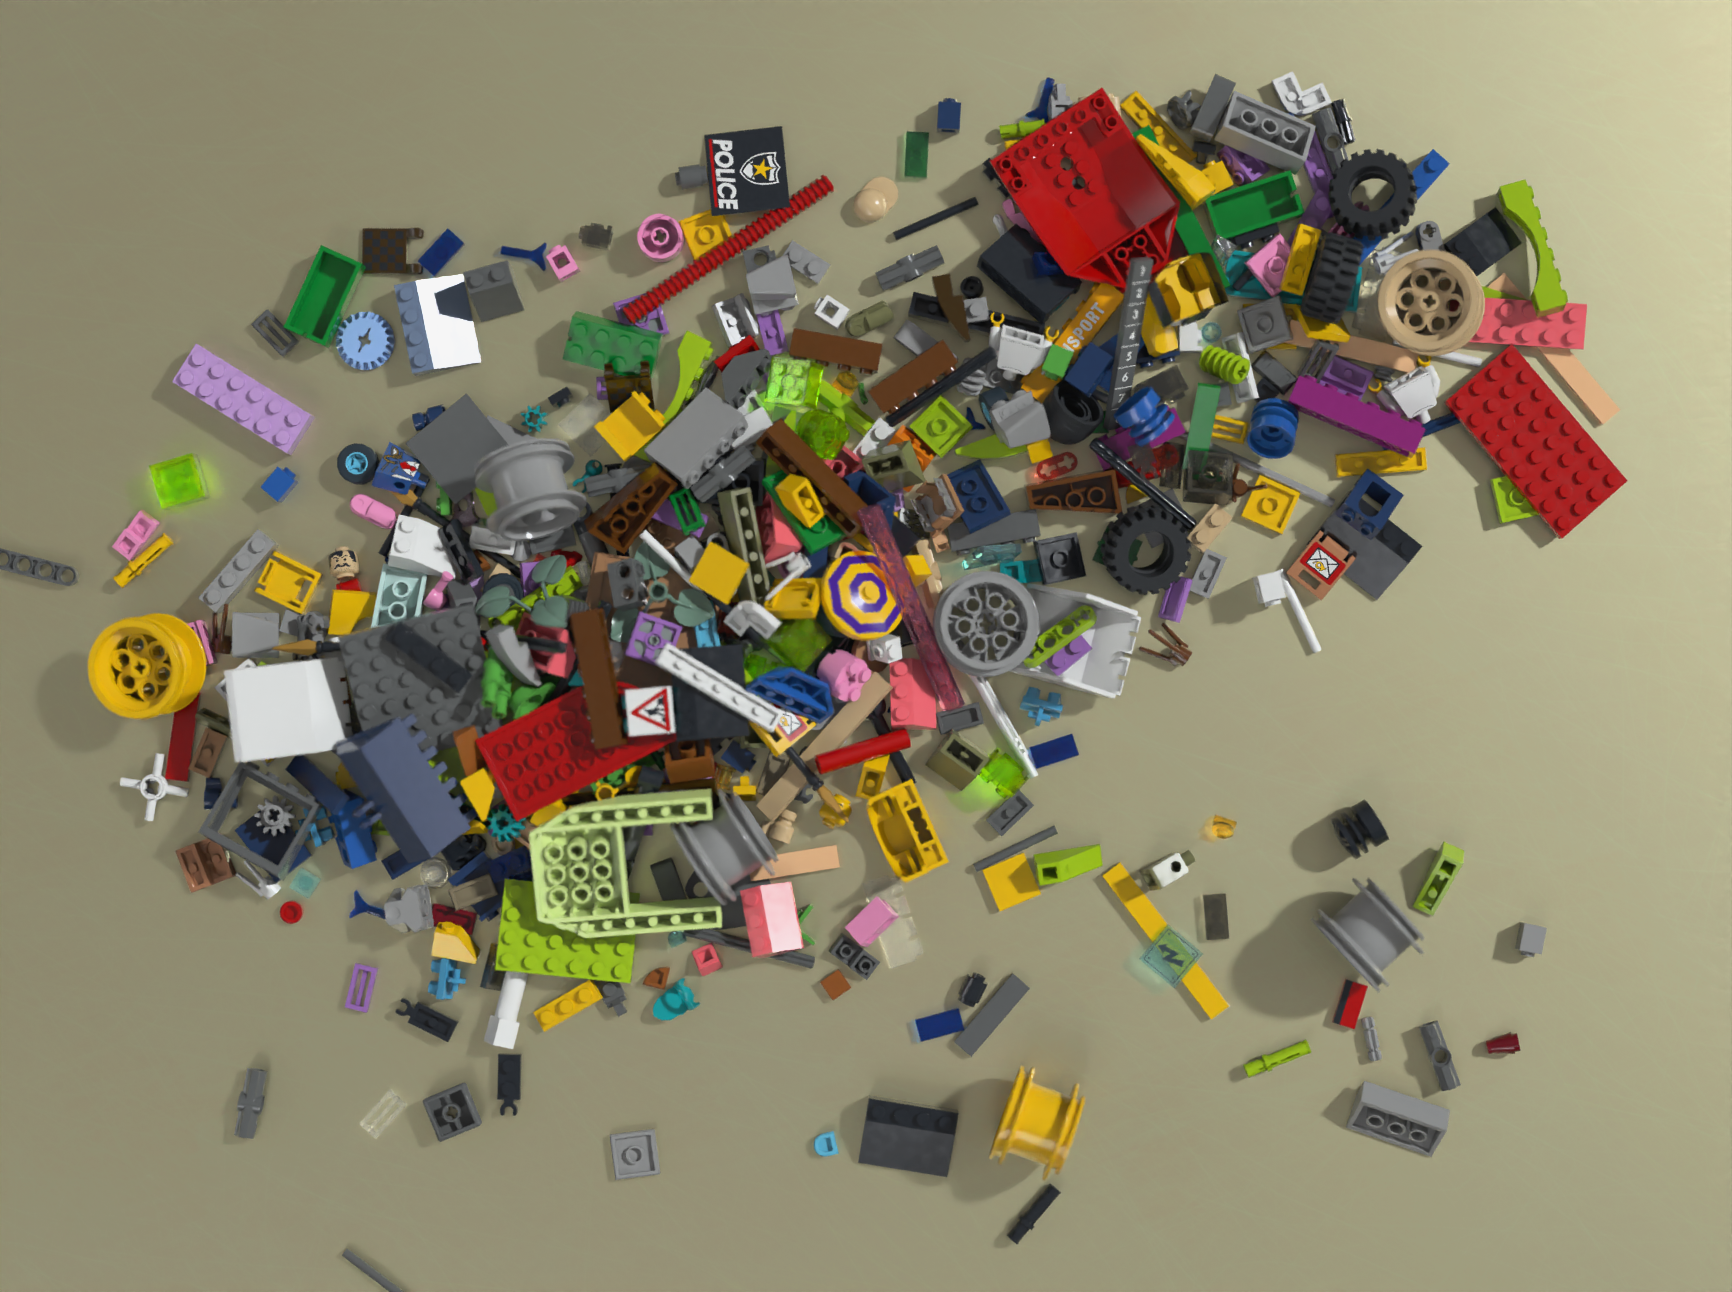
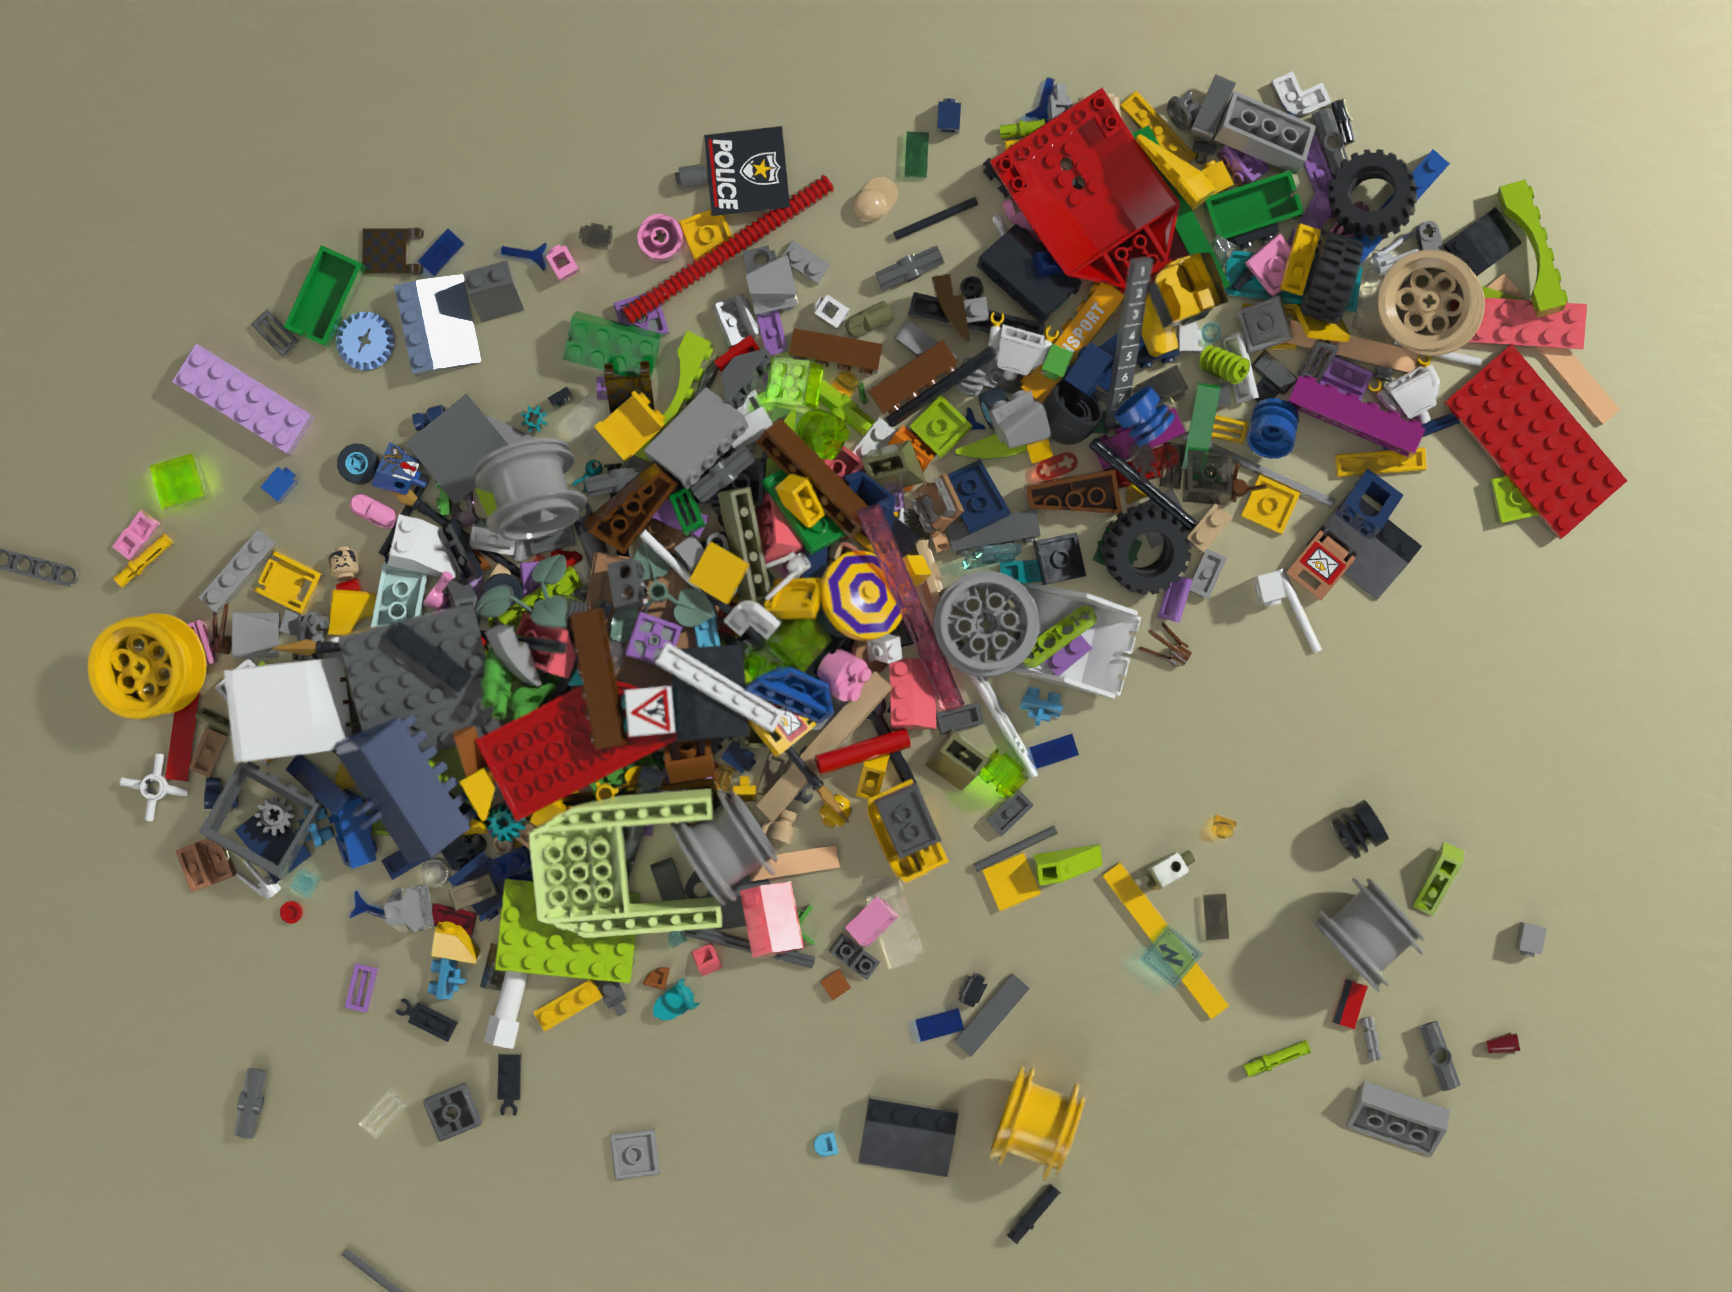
none -> dark grey tile [874,782,942,859]

